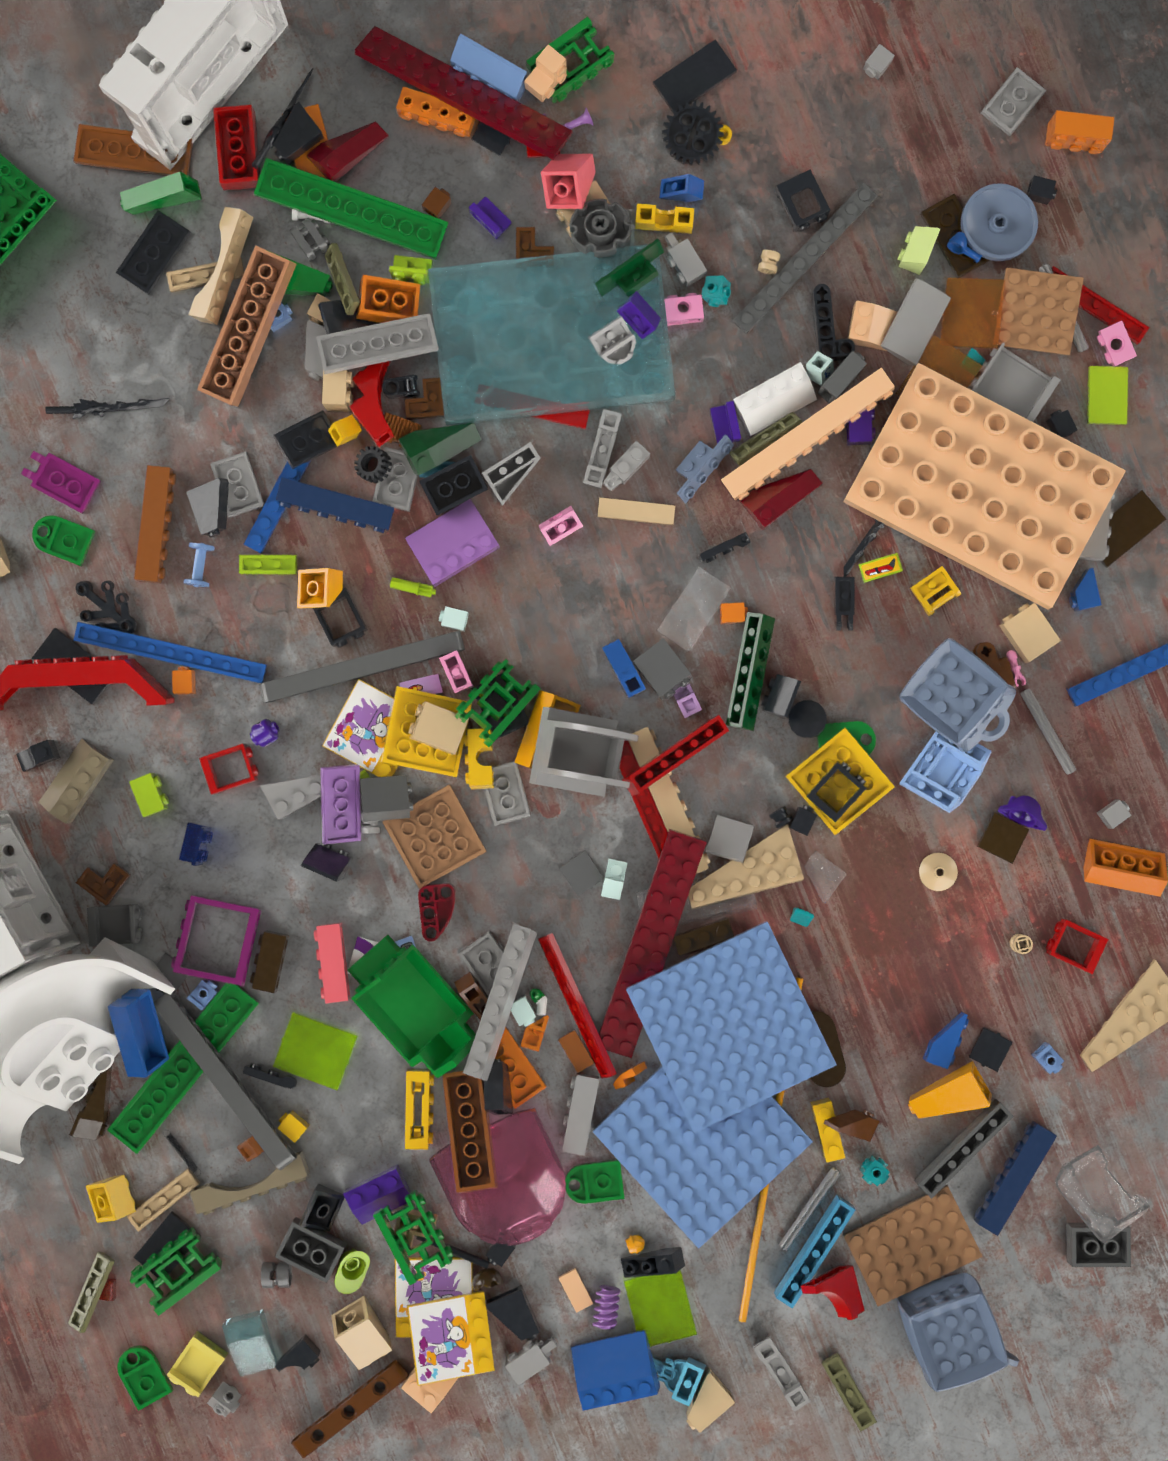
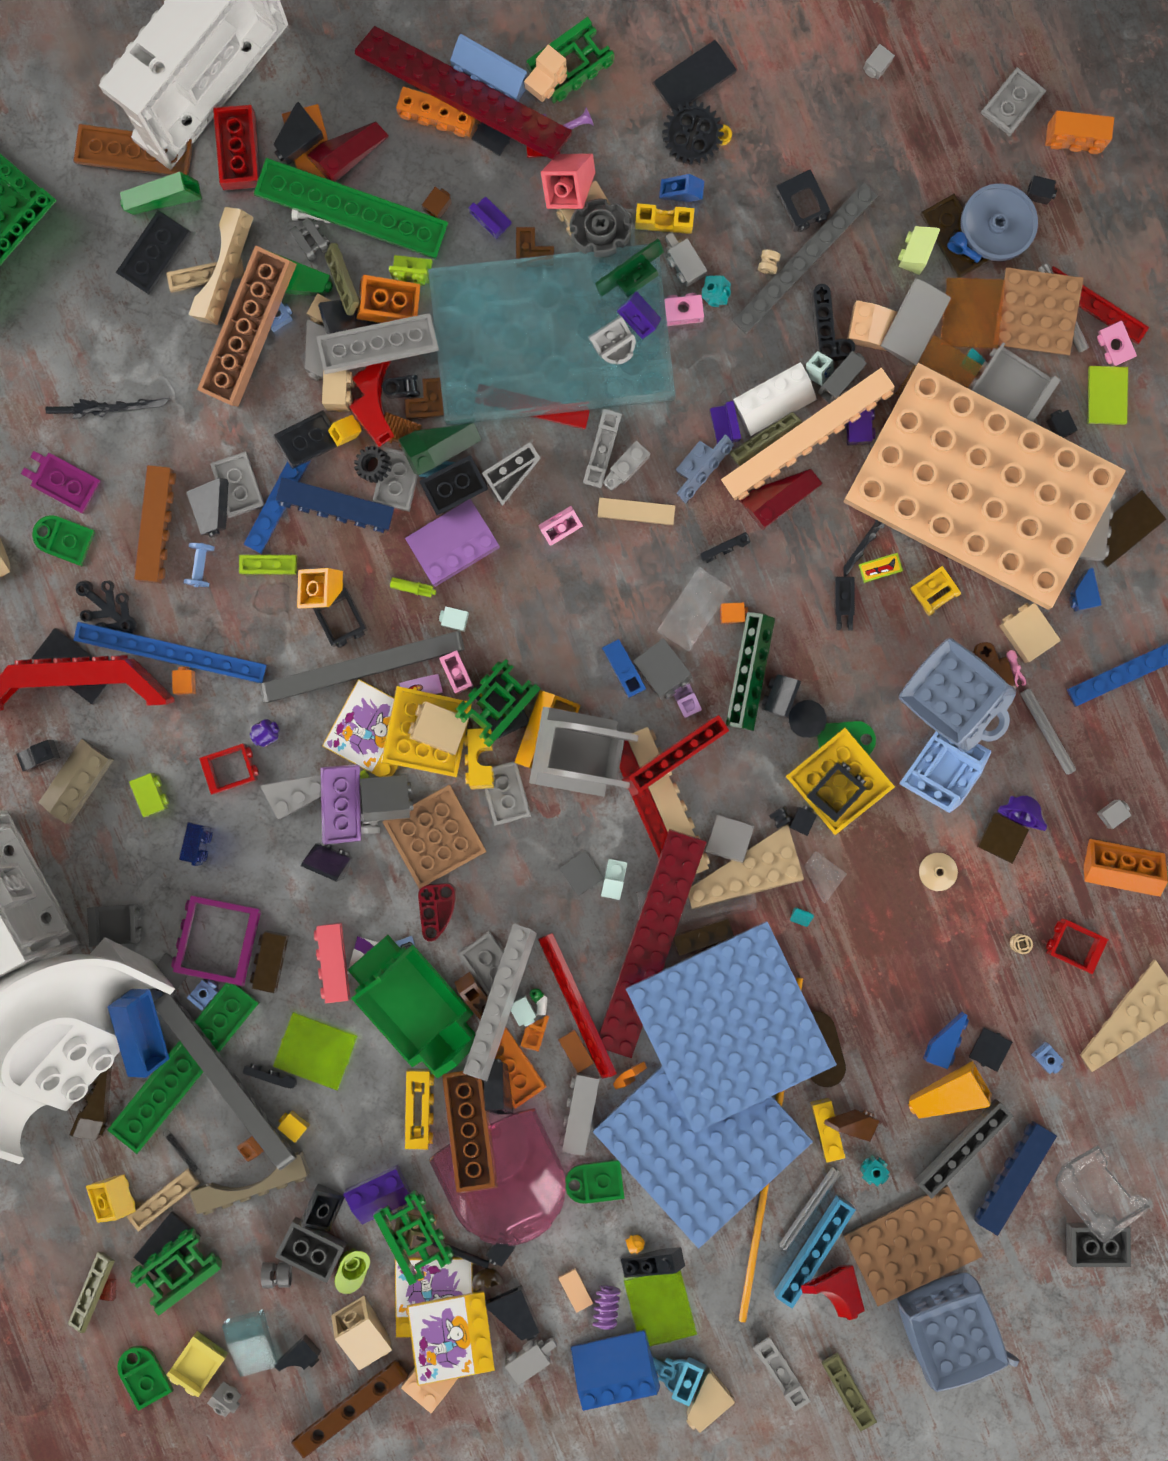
reddish brown plate [75,863,131,906] -> none
black sword [252,68,313,169] -> none

